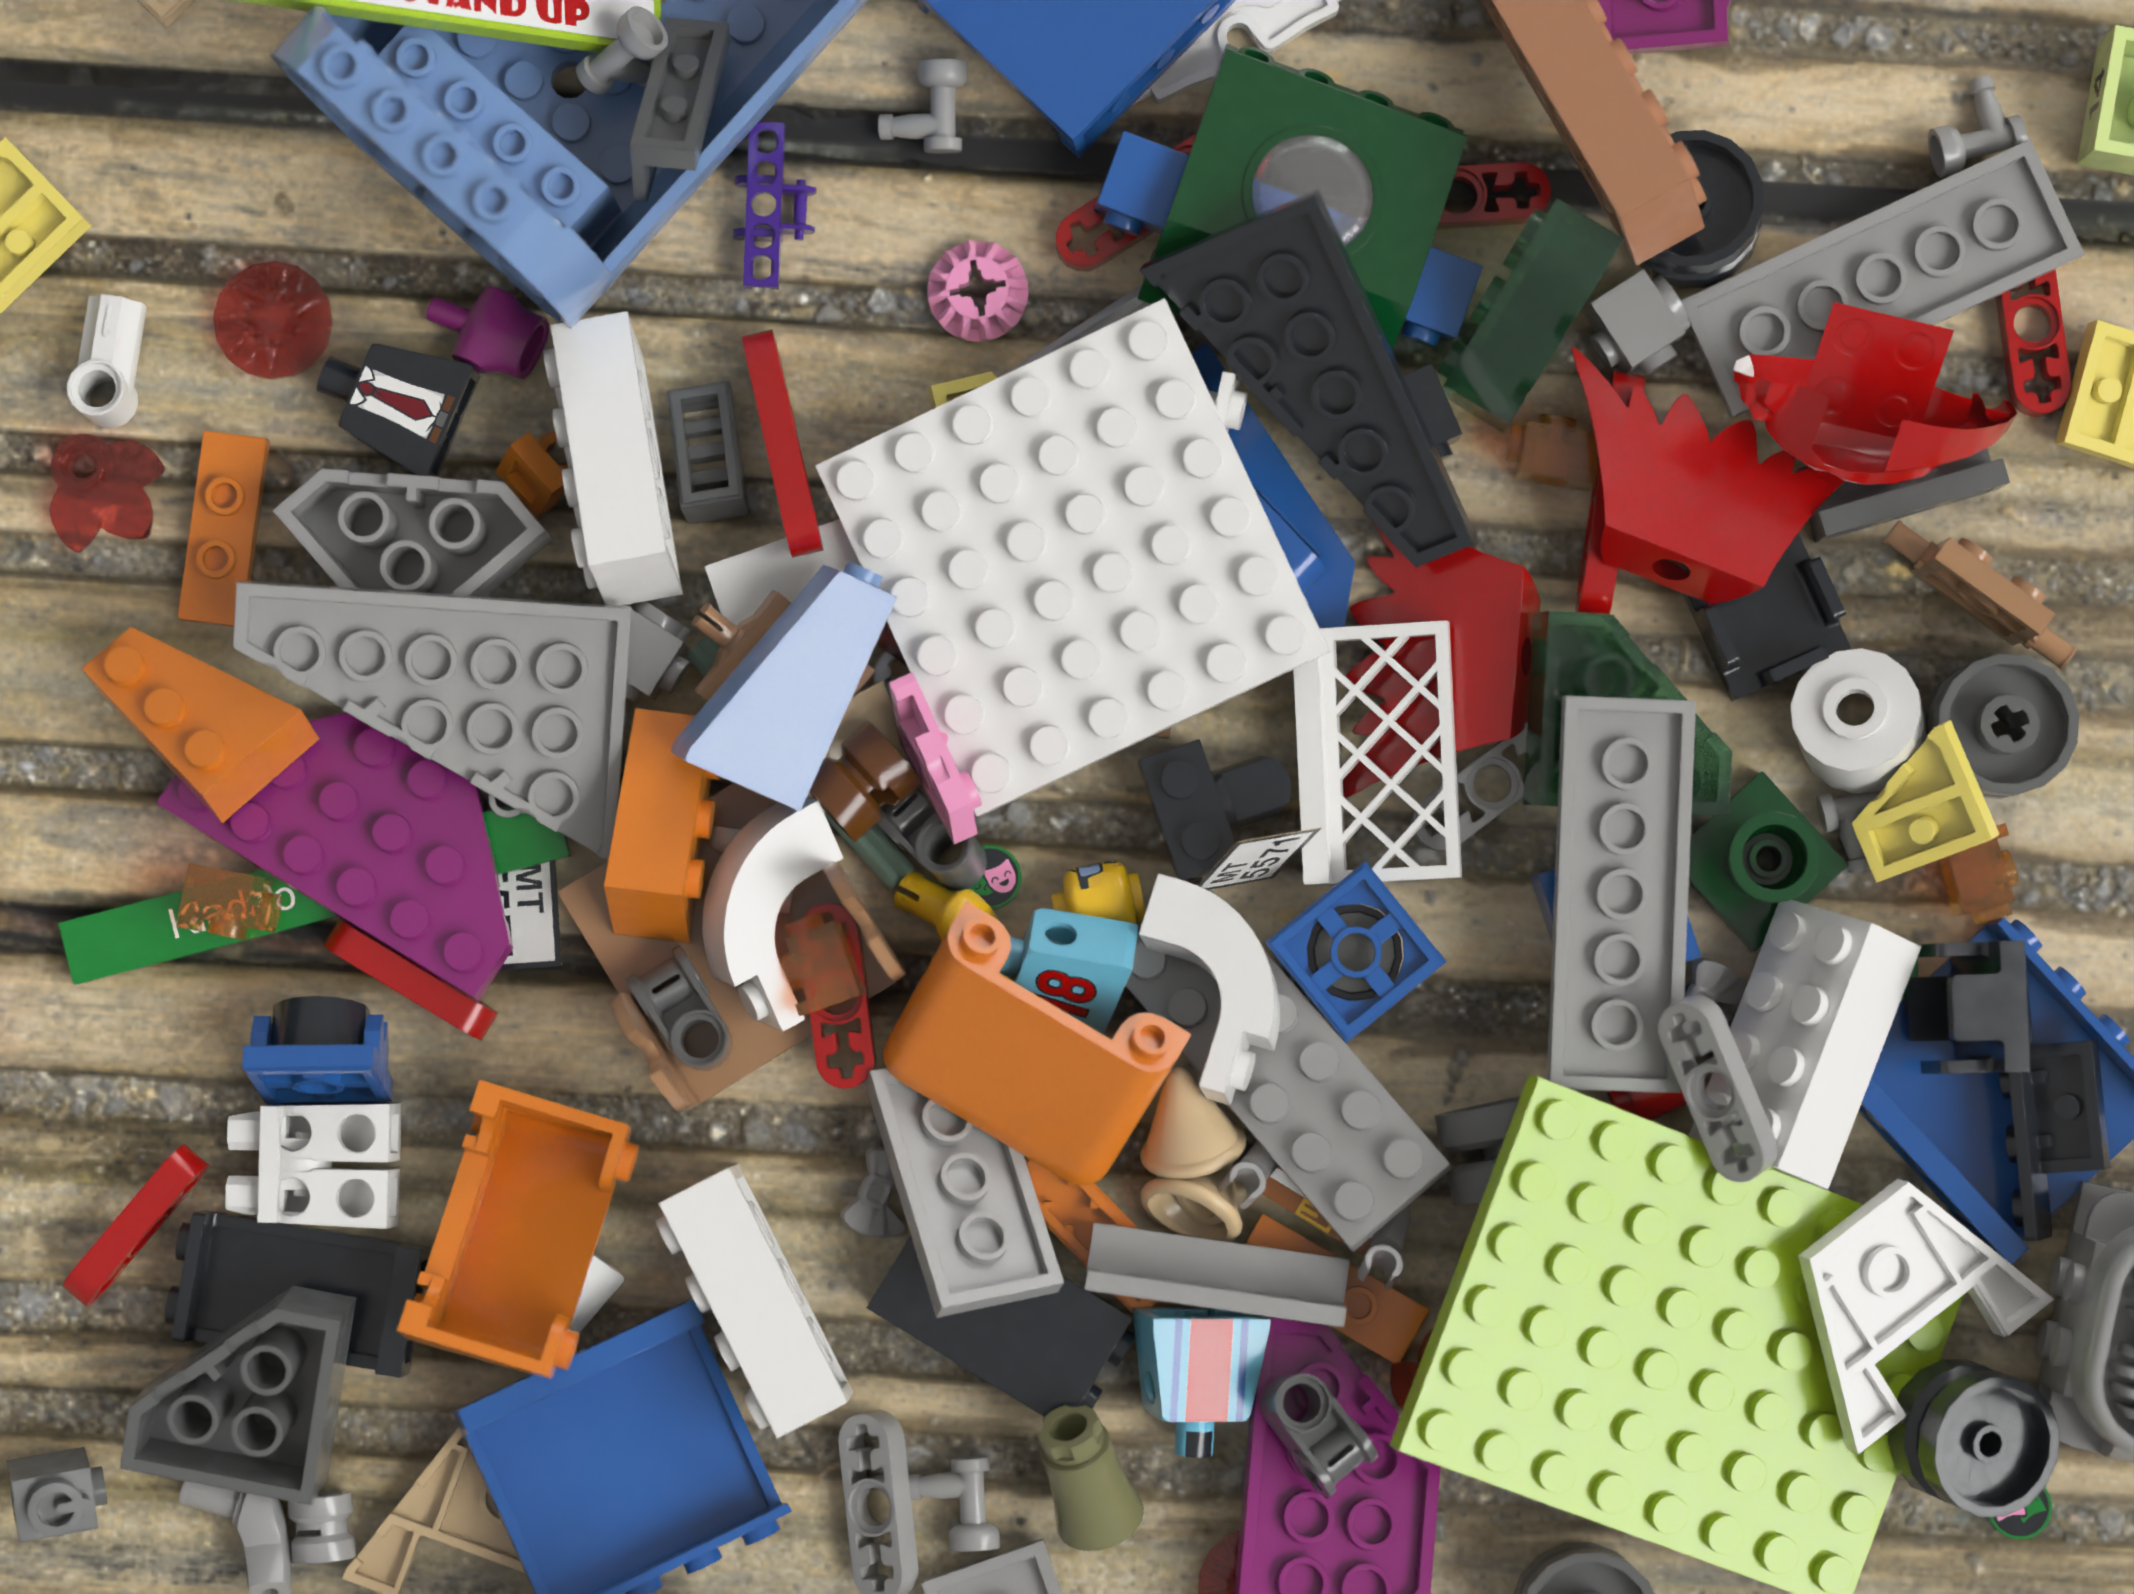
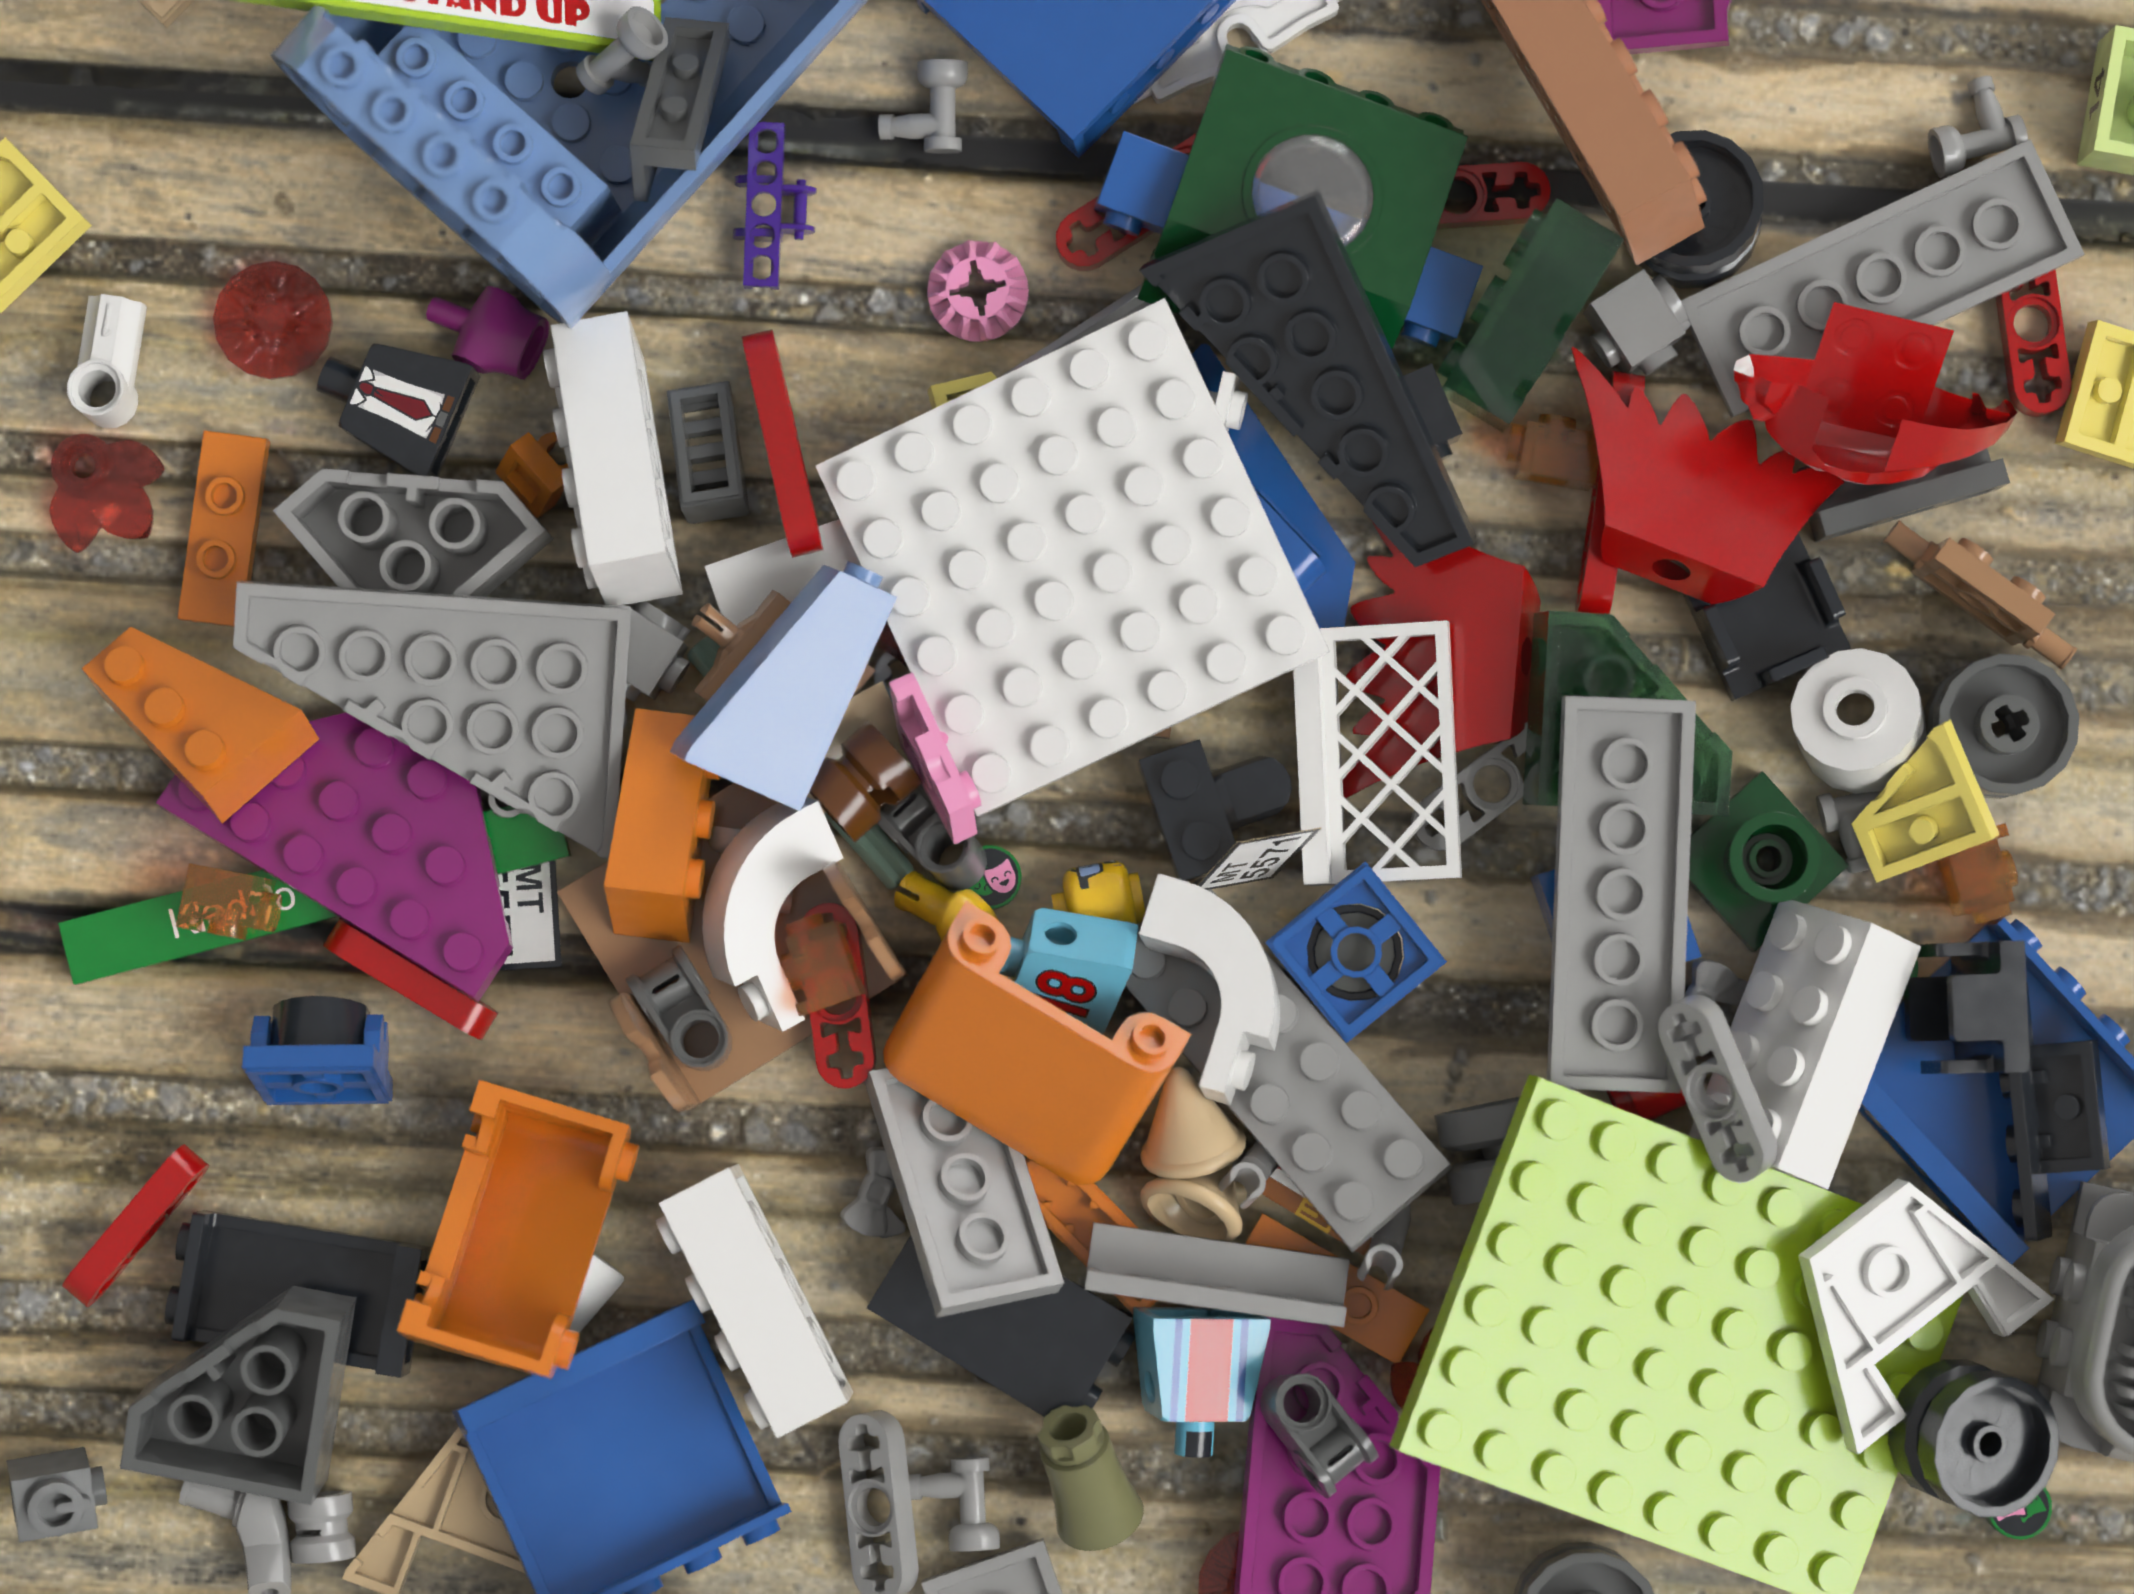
white hips [225,1103,402,1229] -> none

